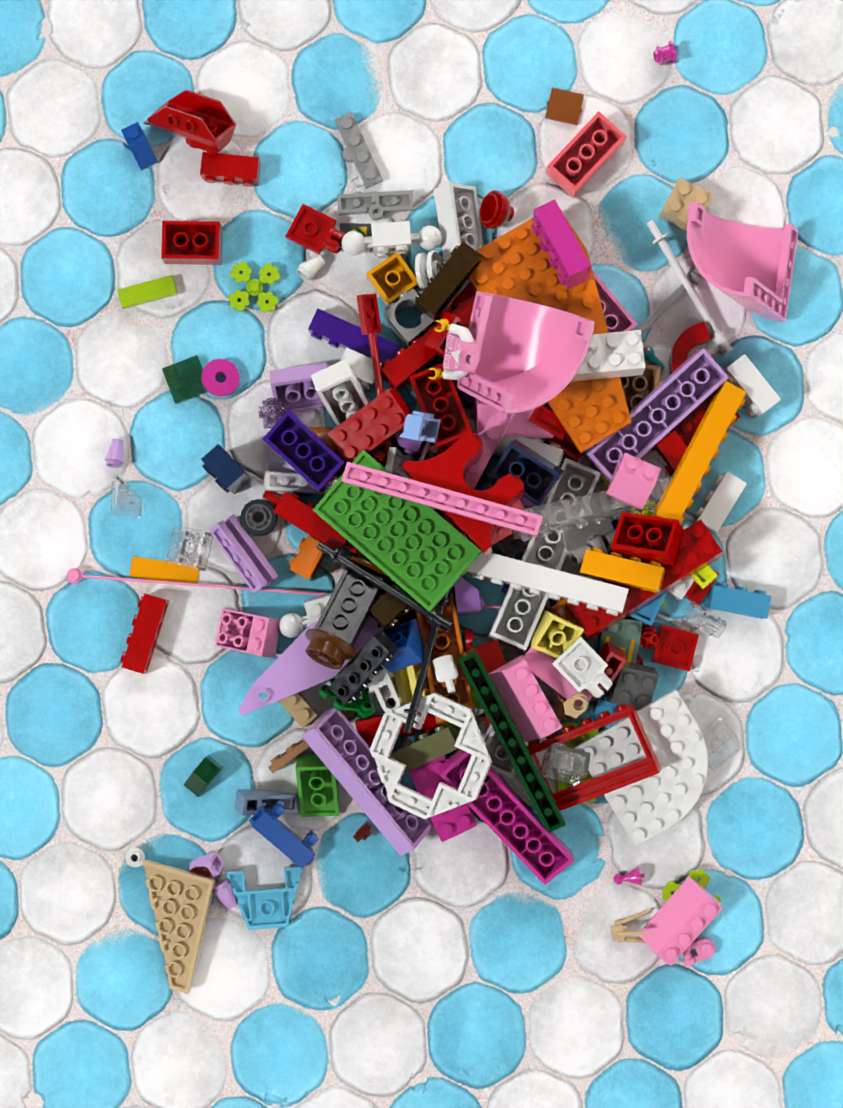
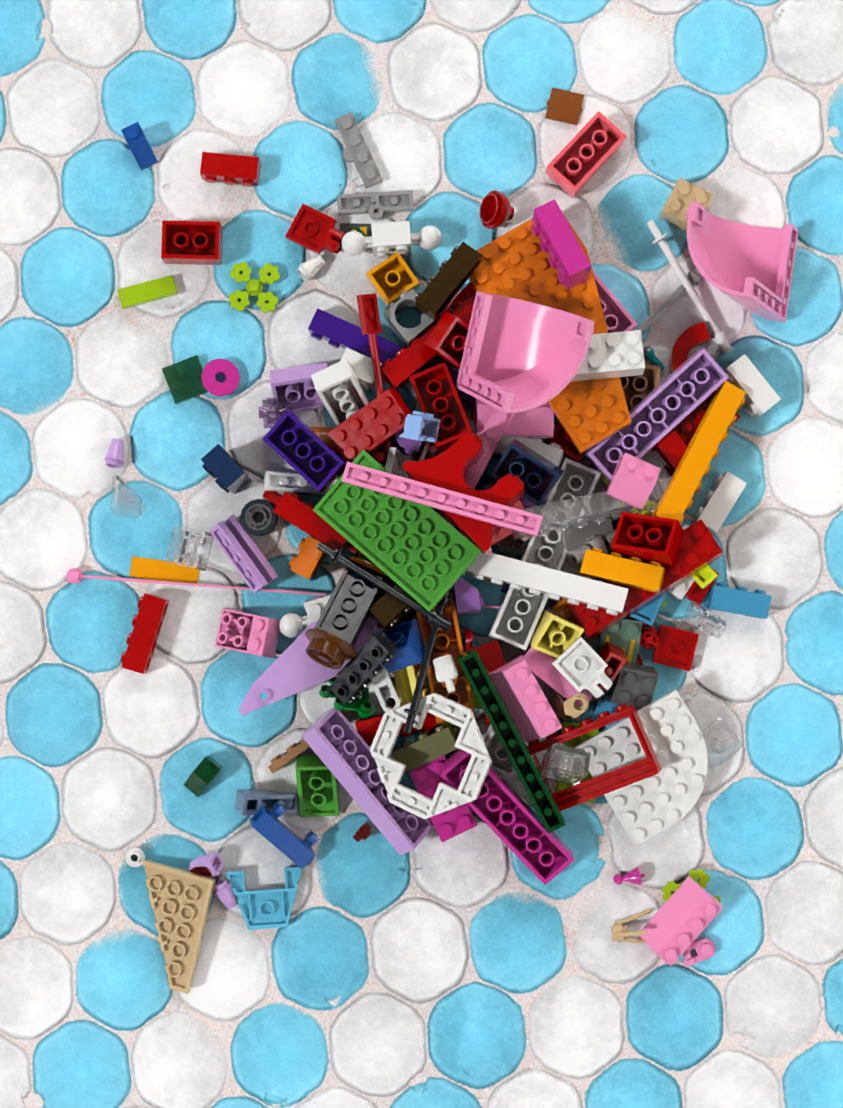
red slope [144,89,236,154] -> none
tan brick [279,692,319,728] -> none
white wheel [415,250,443,291] -> none
torso [428,319,480,380] -> none
white slope [434,182,484,261] -> none
red tile [528,405,567,440] -> none
dark pink brick [653,41,677,65] -> none

